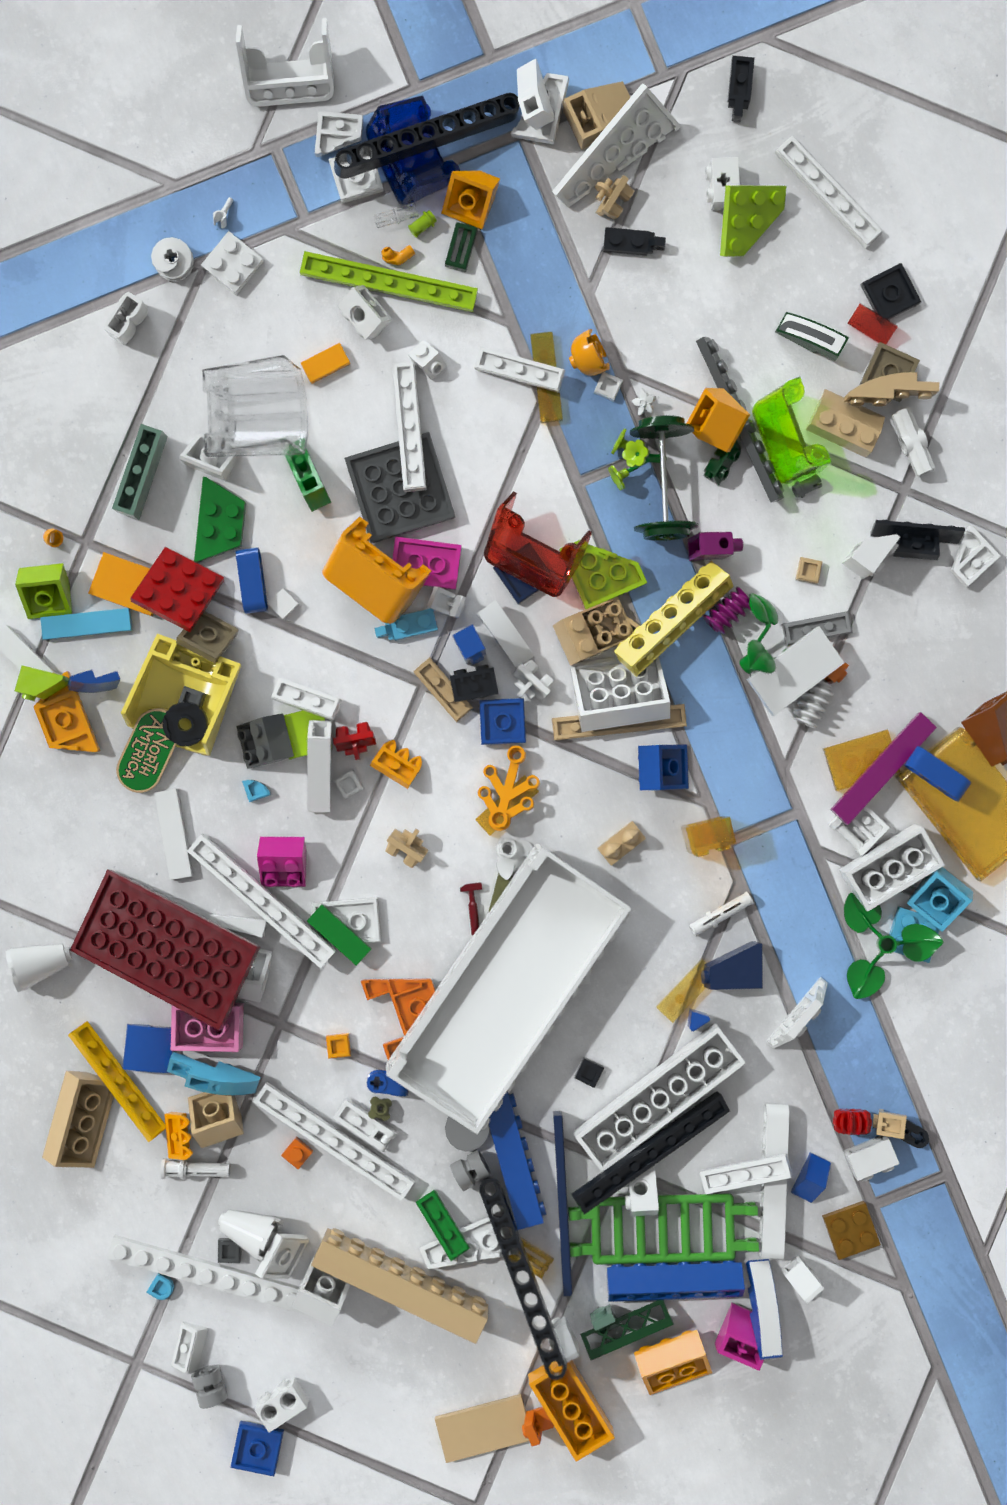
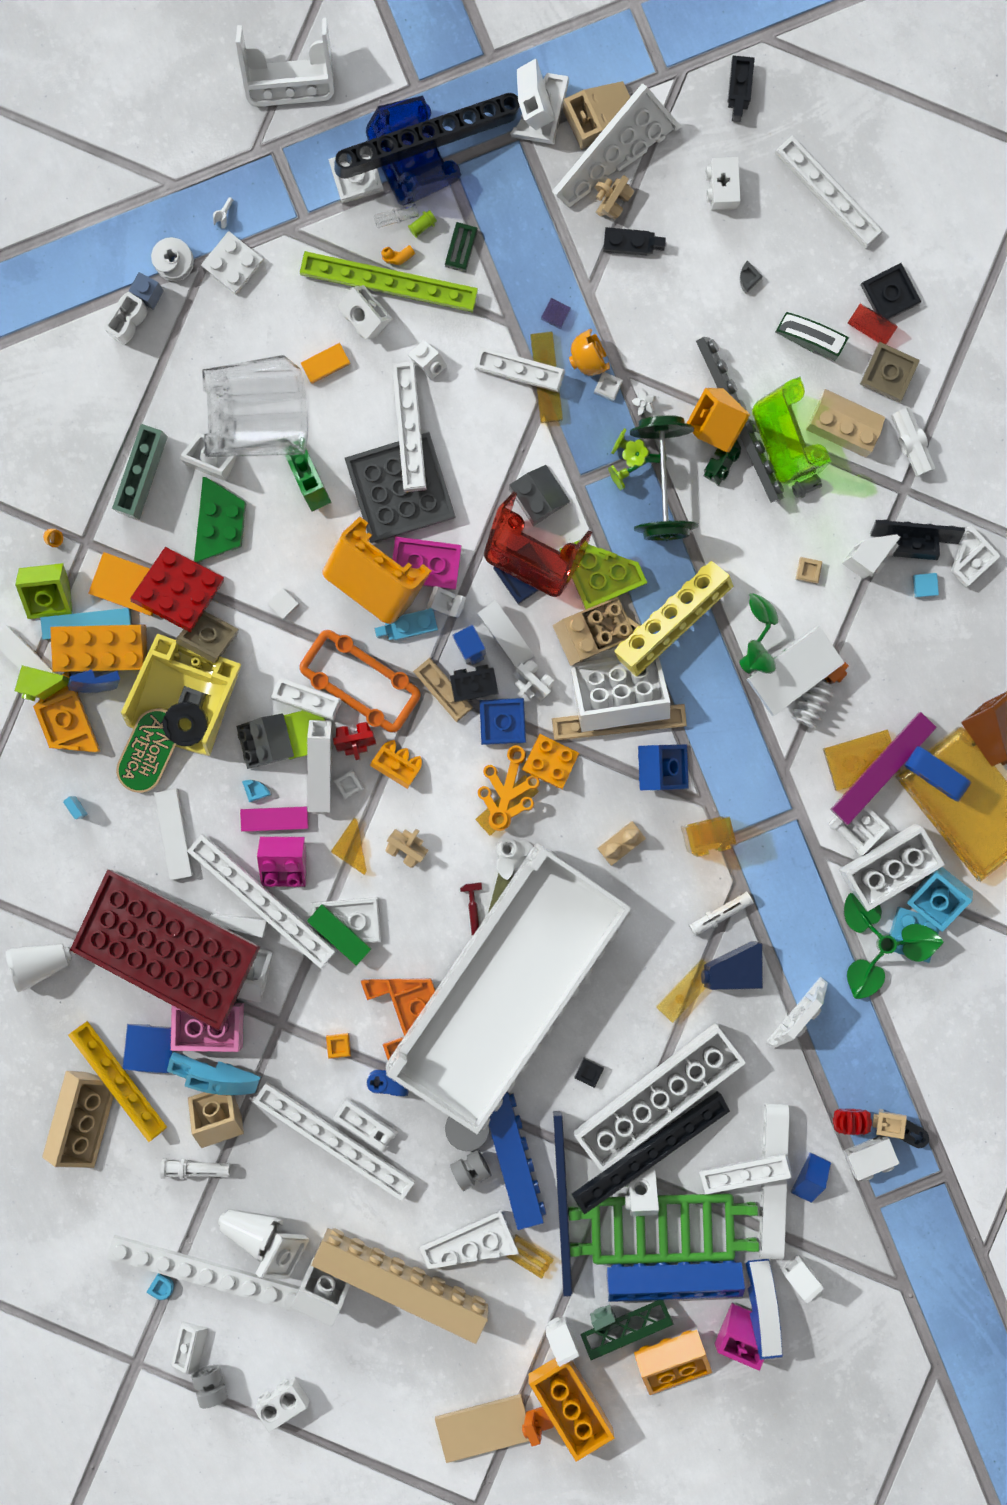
light orange plate [165,1112,193,1160] -> none
dark grey tile [218,1238,241,1263] -> none
blue plate [230,1421,284,1477] -> none
blue beam [236,547,268,614] -> none
orange plate [281,1136,313,1169] -> none
white wing [315,111,363,157] -> none
olive plate [368,1097,392,1121] -> none
green tile [415,1190,470,1261] -> none
light orange slope [441,171,500,229] -> none
black beam [479,1178,567,1380] -> none
magenta torso [687,532,743,561] -> none
blue slope [687,1008,711,1032] -> none
magenta piece [703,587,751,635] -> none
lime plate [720,185,787,257] -> none
light grey tile [782,611,853,646] -> none
pearl gold plate [822,1201,881,1260] -> none
tan slope [844,372,940,407] -> none
none -> light orange brick [50,624,148,672]
none -> medium azure tile [63,796,88,819]
none -> sand blue brick [128,272,164,310]
none -> dark pink tile [240,806,309,832]
none -> orange bar [299,630,421,732]
none -> clear yellow tile [331,818,367,875]
none -> dark grey slope [509,465,570,526]
none -> light orange hinge [522,734,579,789]
none -> clear purple tile [541,298,571,329]
none -> dark grey tile [740,261,763,294]
none -> medium azure tile [913,573,939,598]

